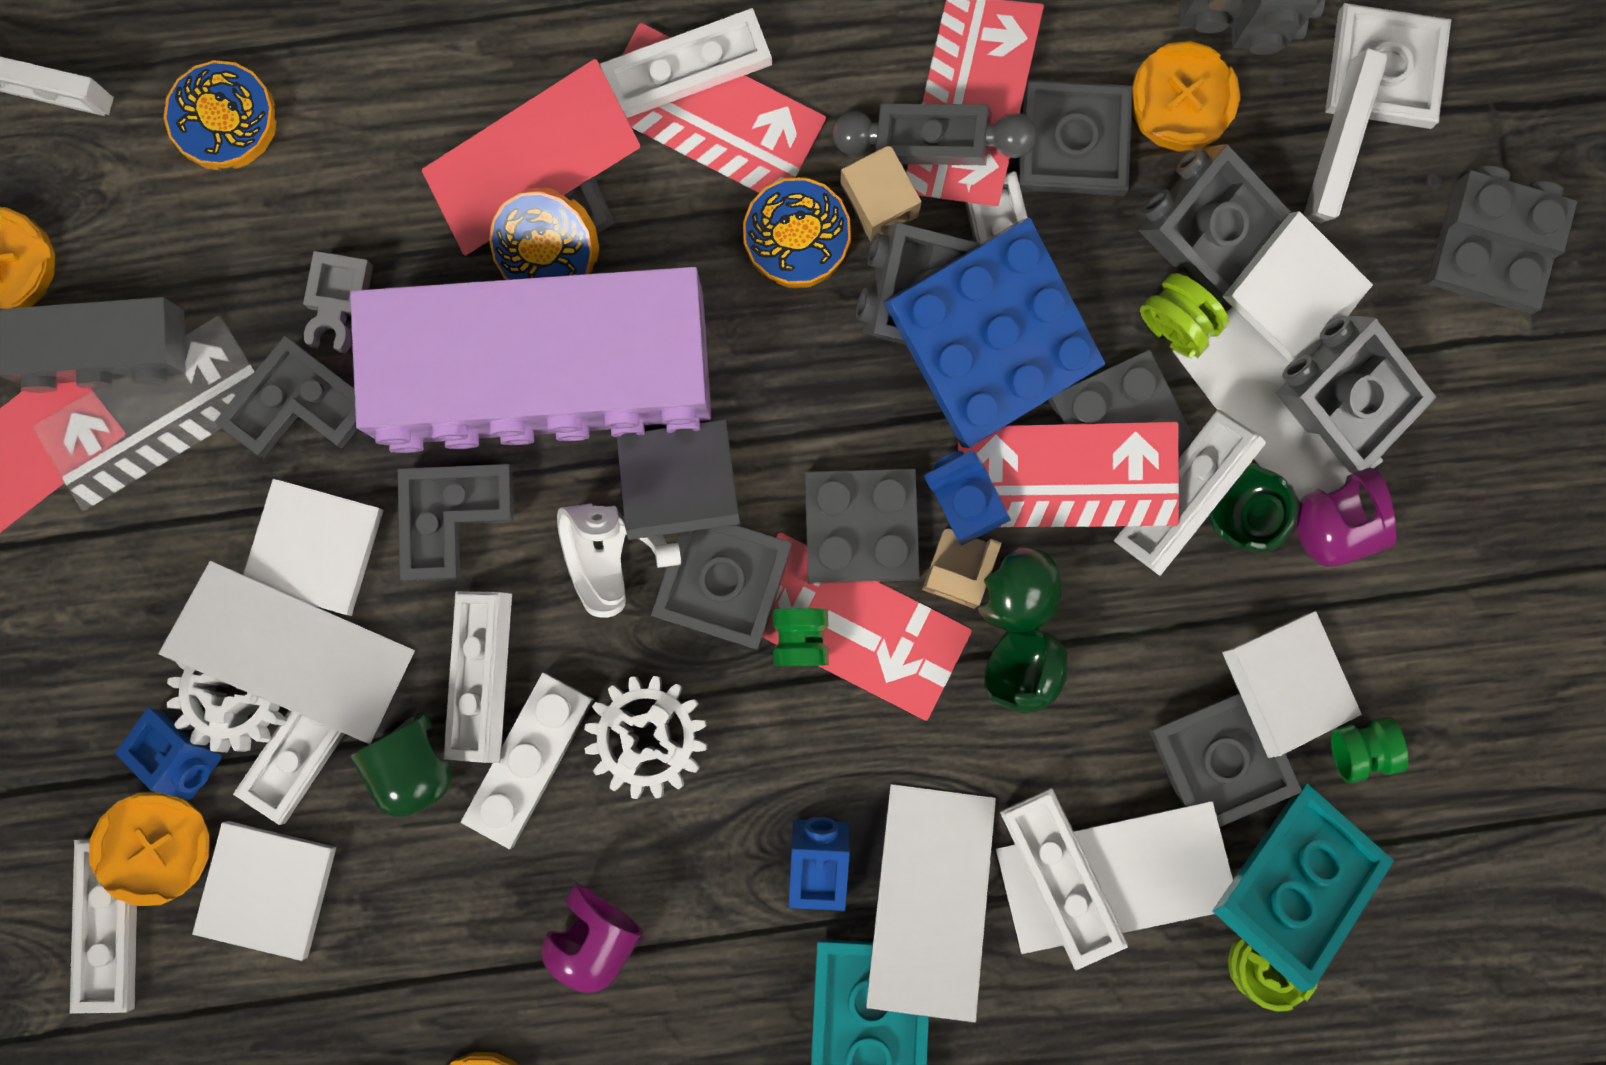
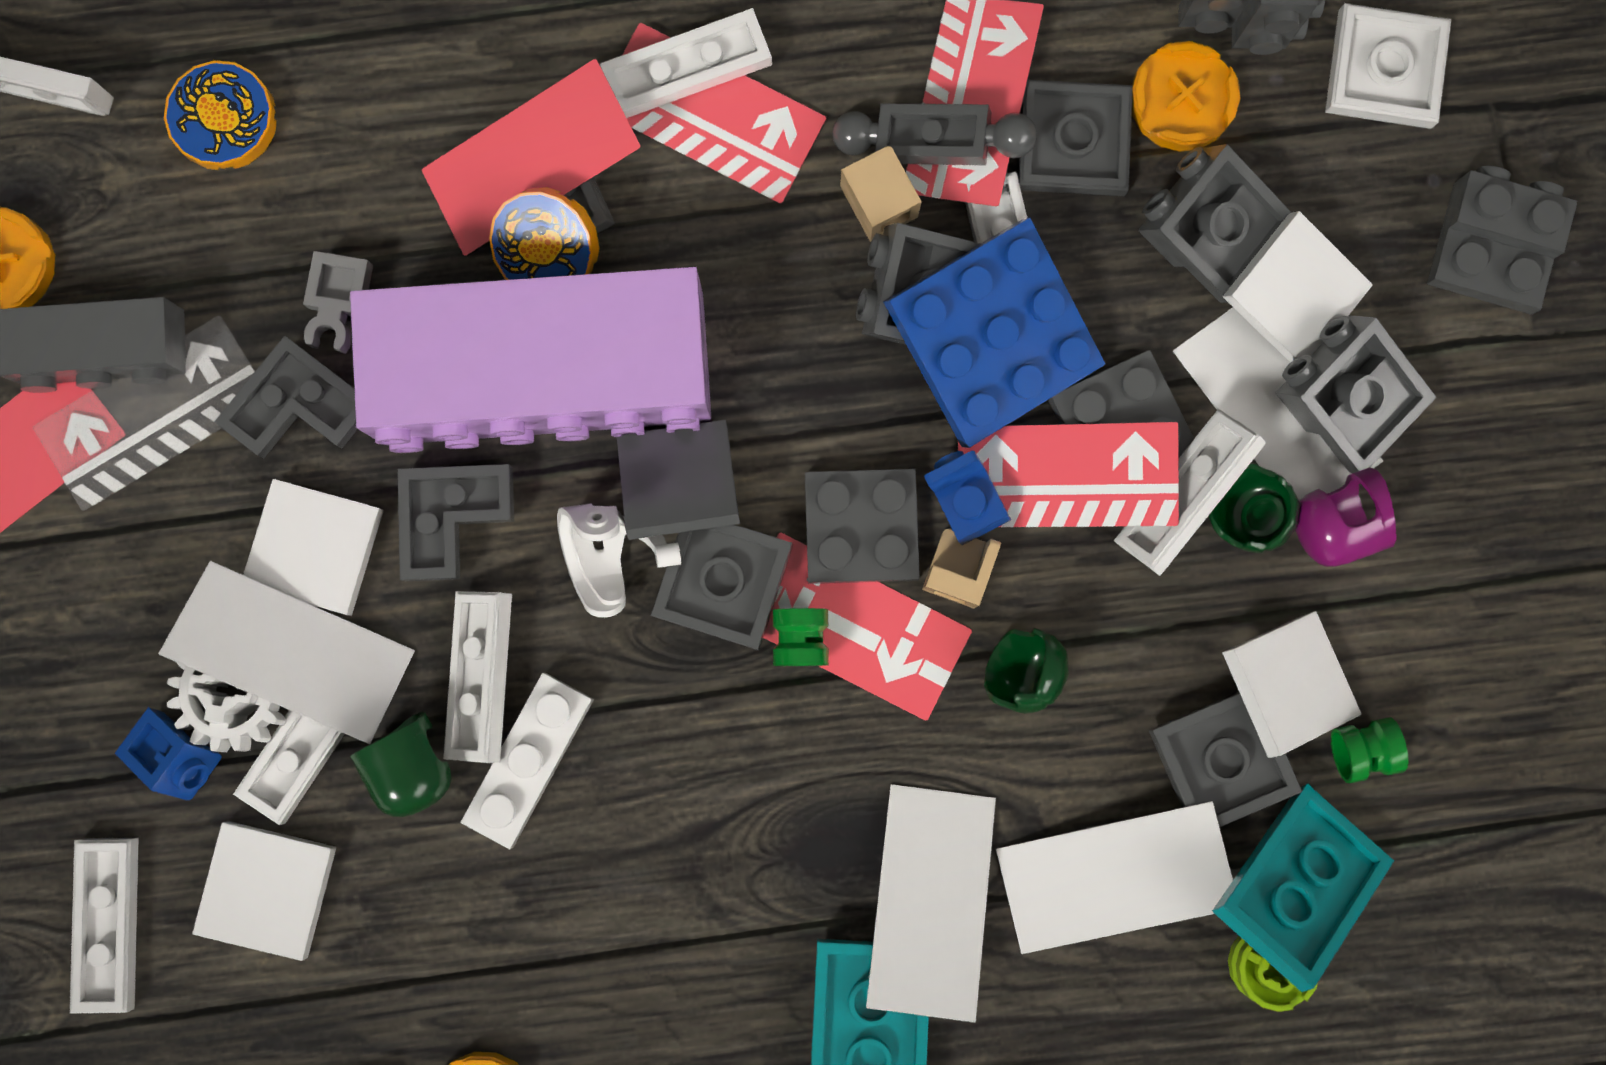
light orange tile [89,791,210,906] -> none
magenta helmet [541,882,643,993] -> none
white gear [584,676,708,799] -> none
tile [743,177,851,288] -> none
blue bracket [788,817,850,911] -> none
dark green hair [978,547,1062,632] -> none
white tile [1000,788,1128,970] -> none
lime wheel [1140,273,1230,359] -> none
white tile [1303,49,1388,223] -> none

